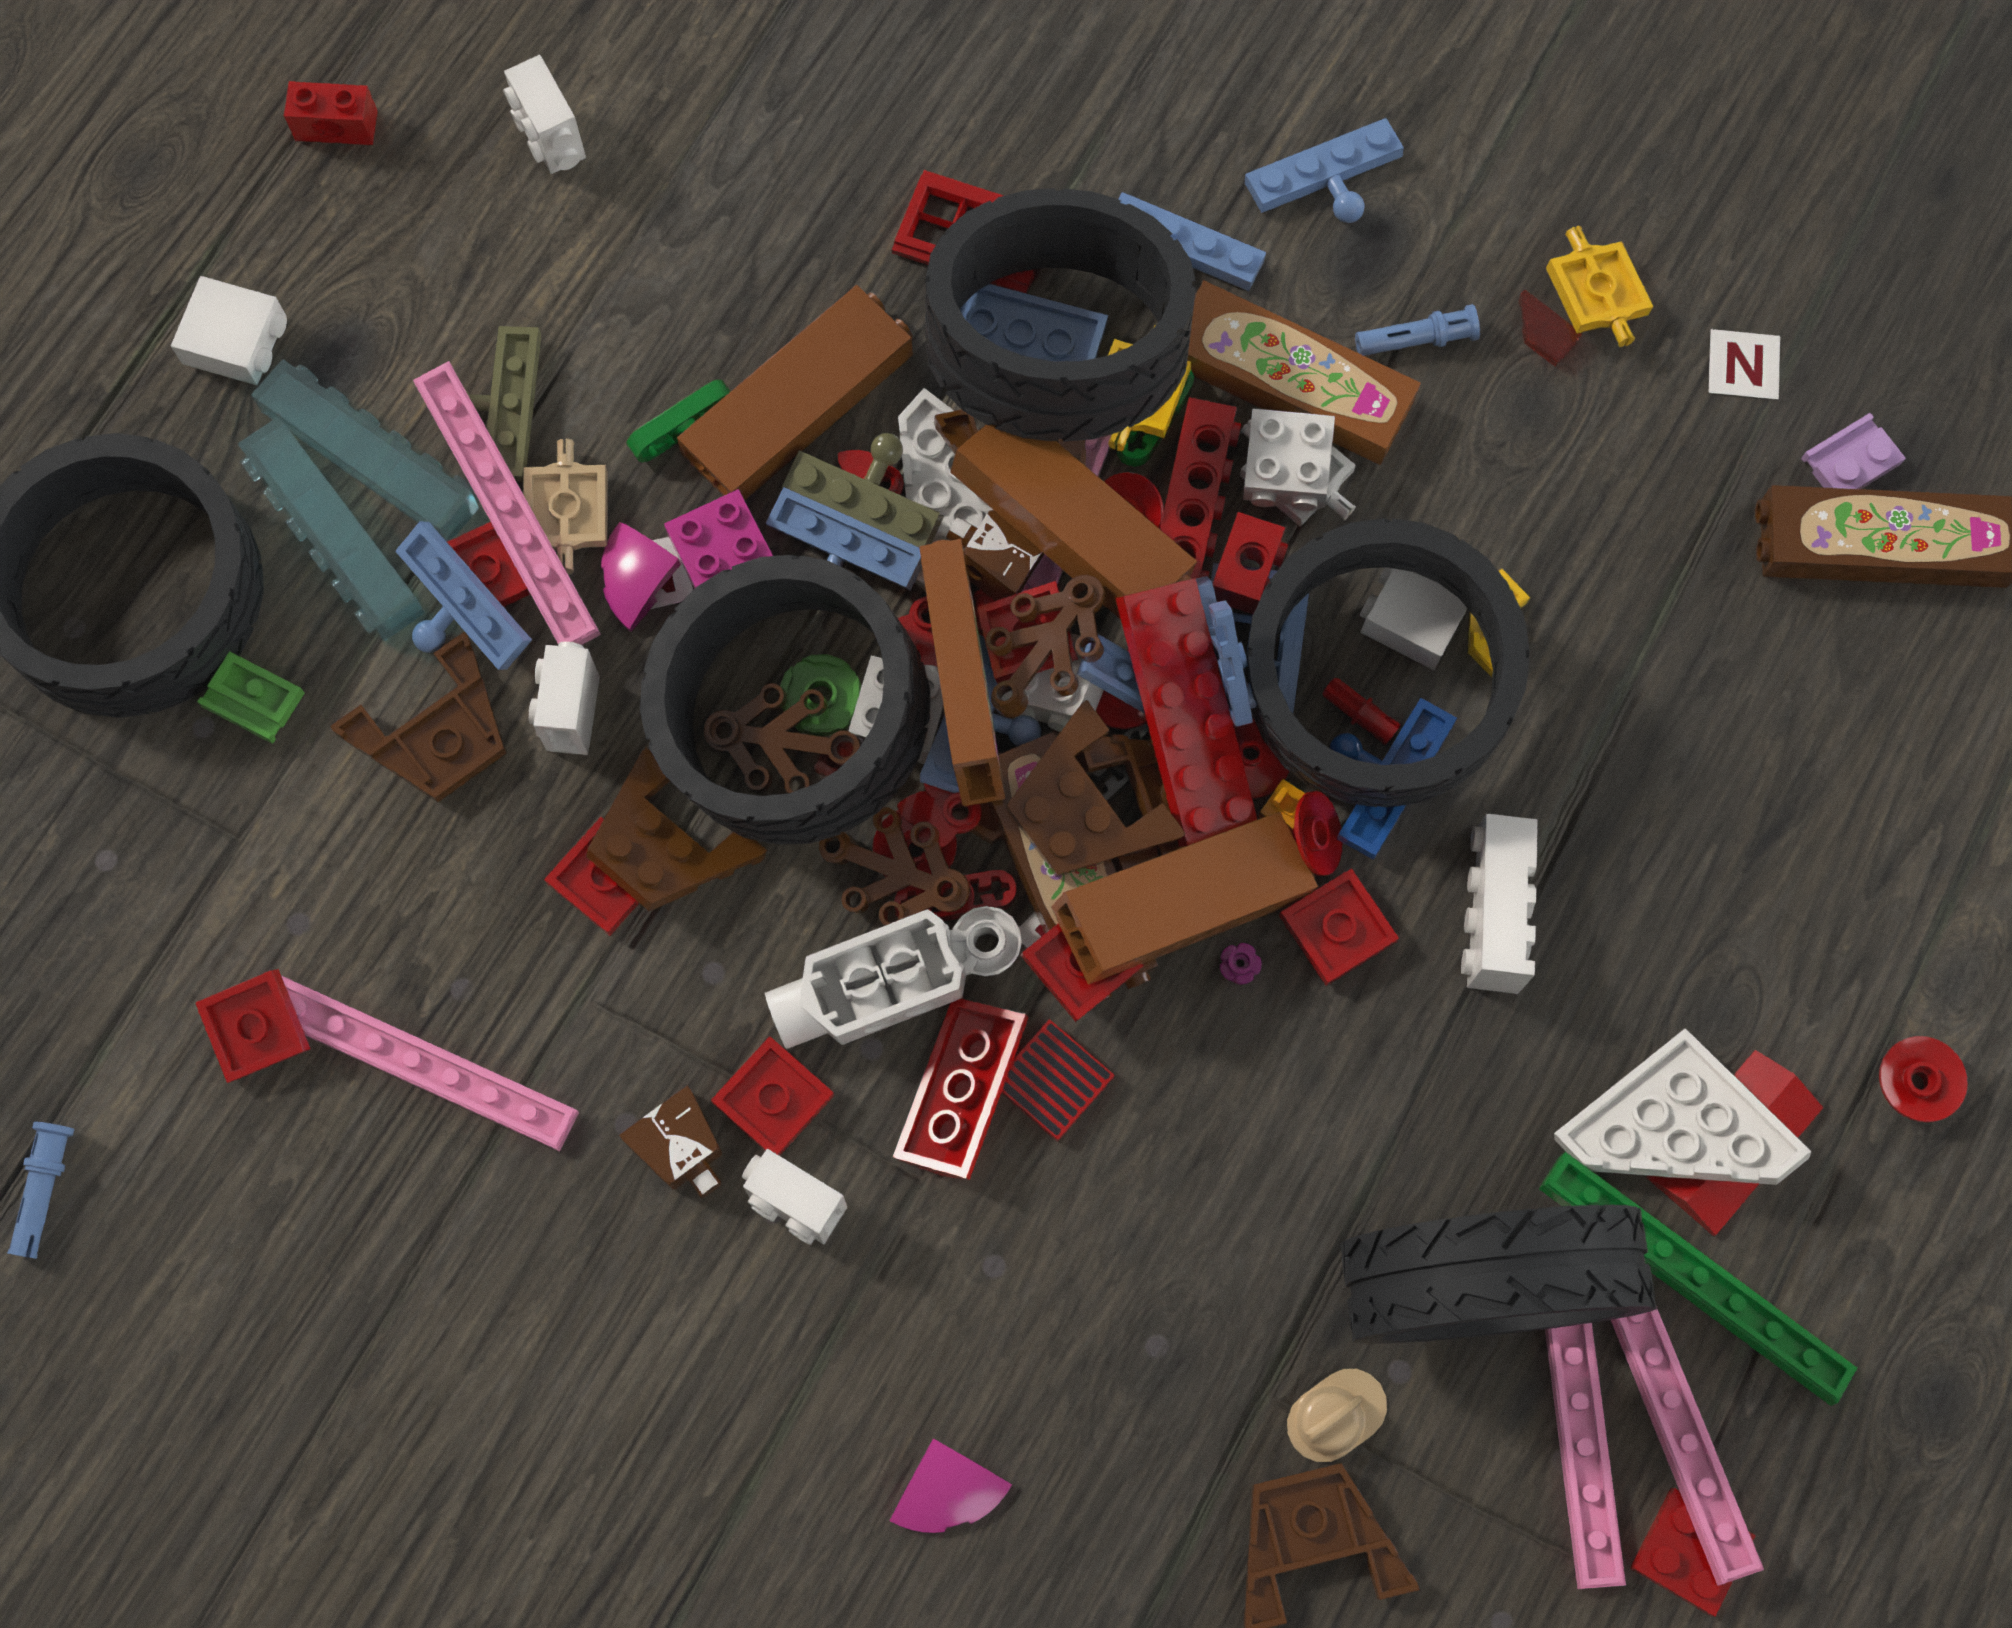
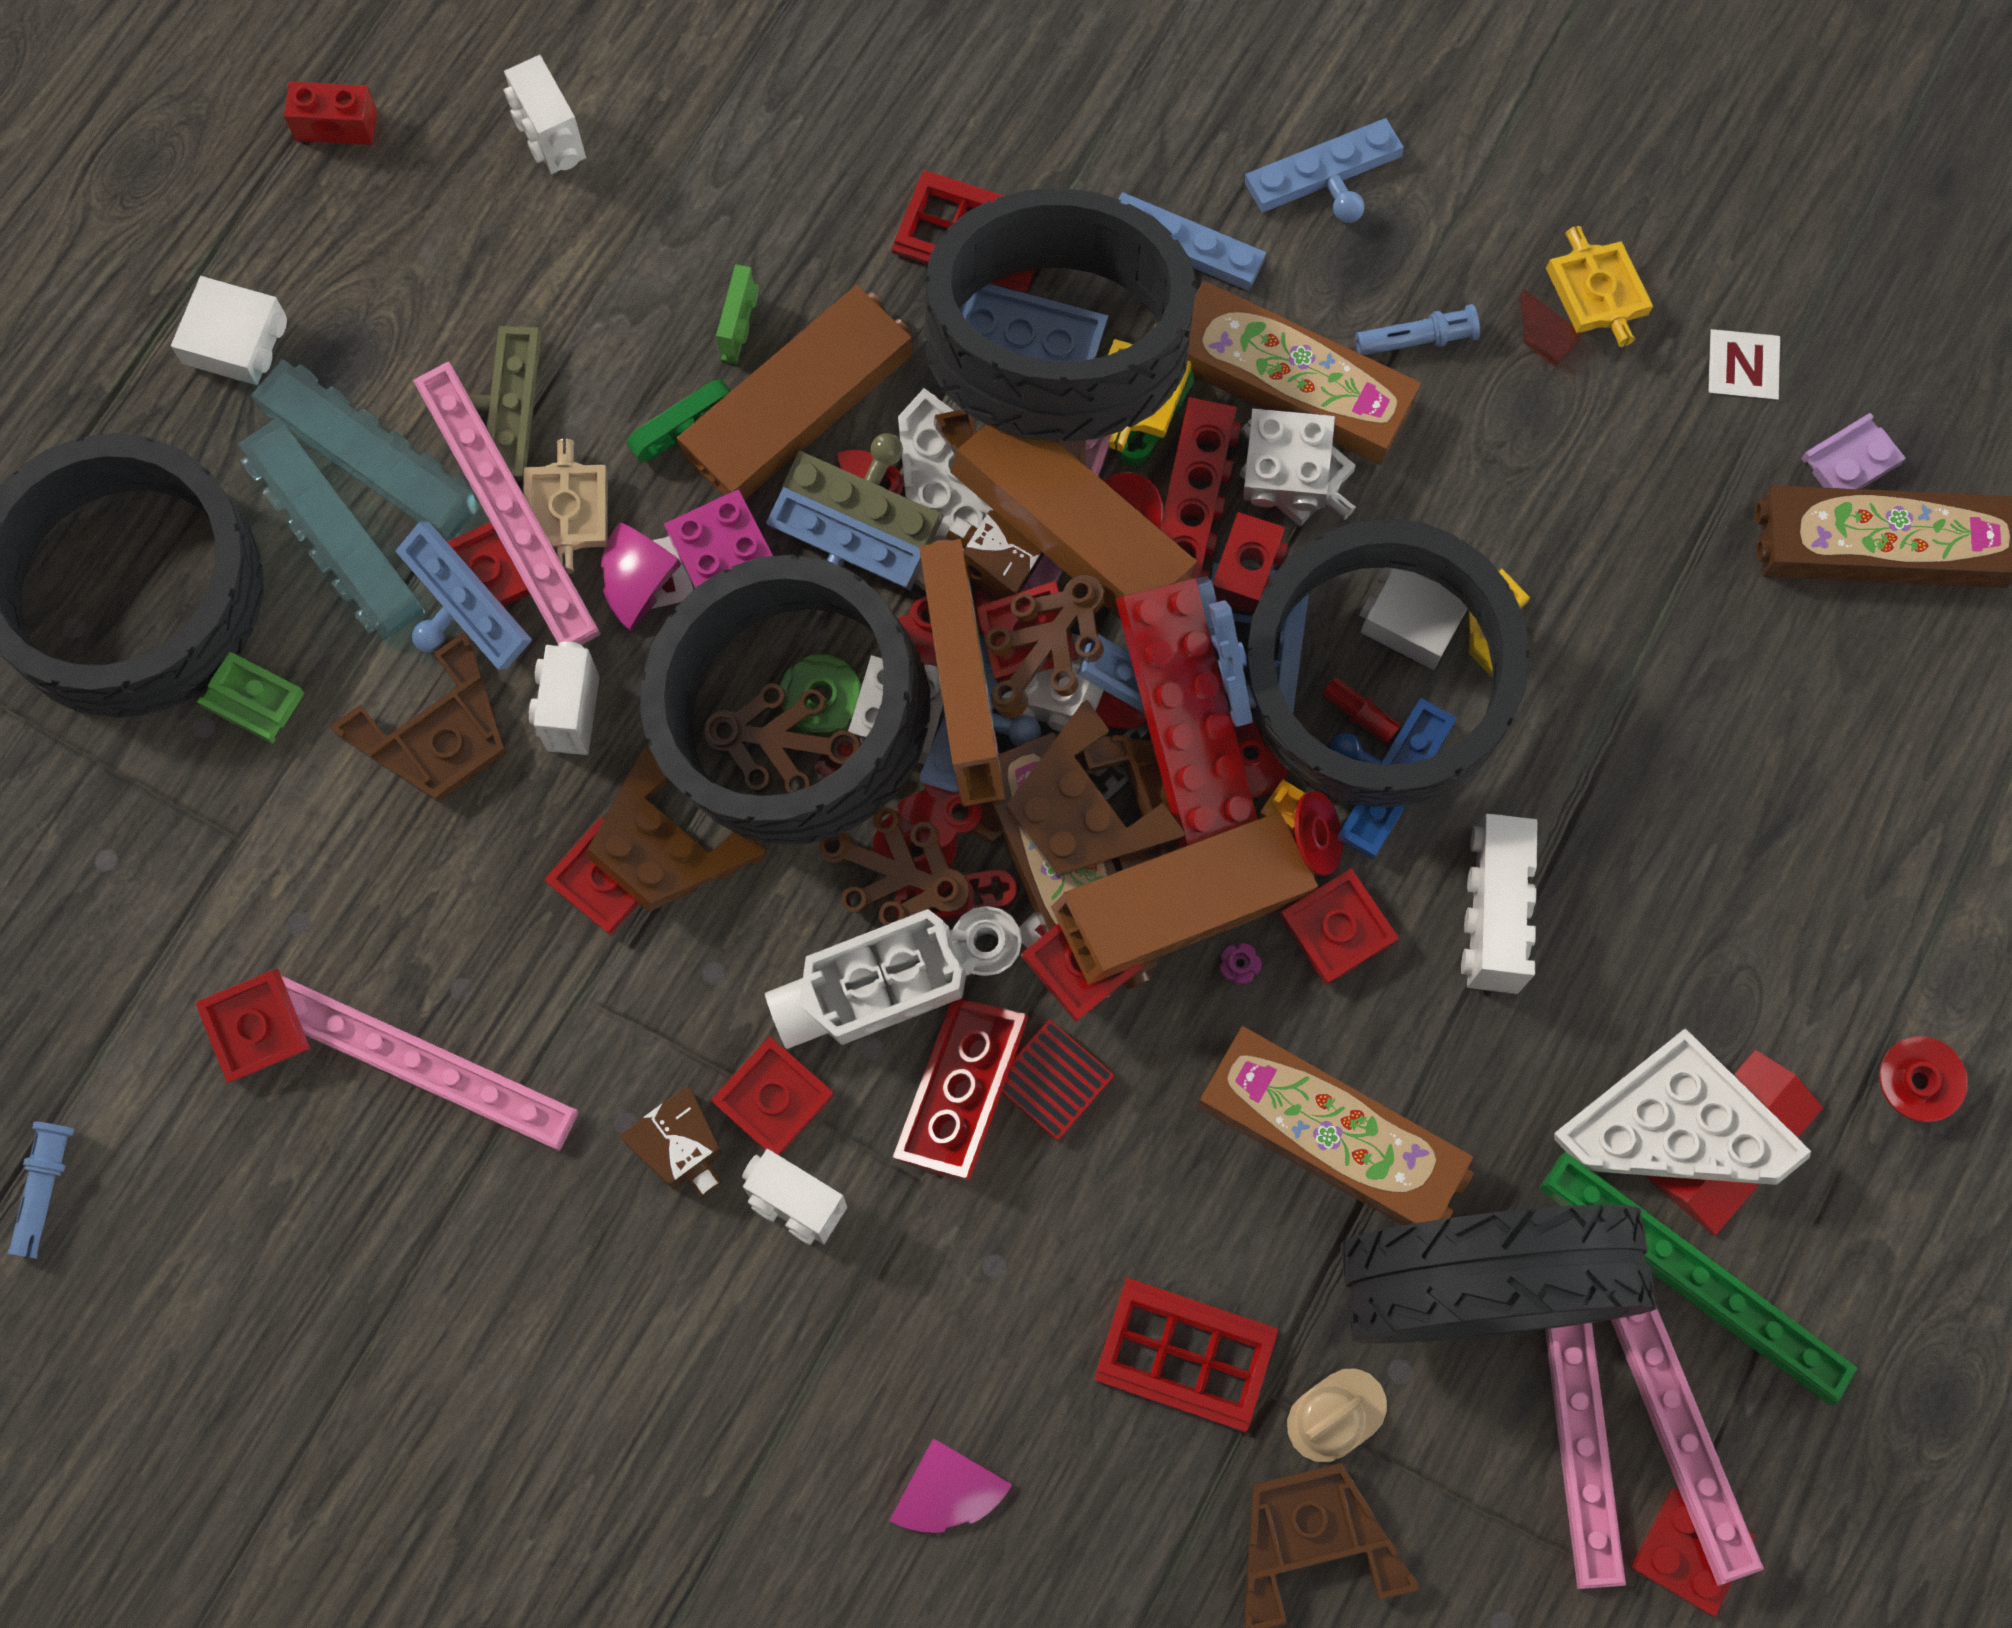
none -> bright green plate [716,264,759,365]
none -> red piece [1094,1277,1278,1433]
none -> brick [1197,1026,1474,1226]

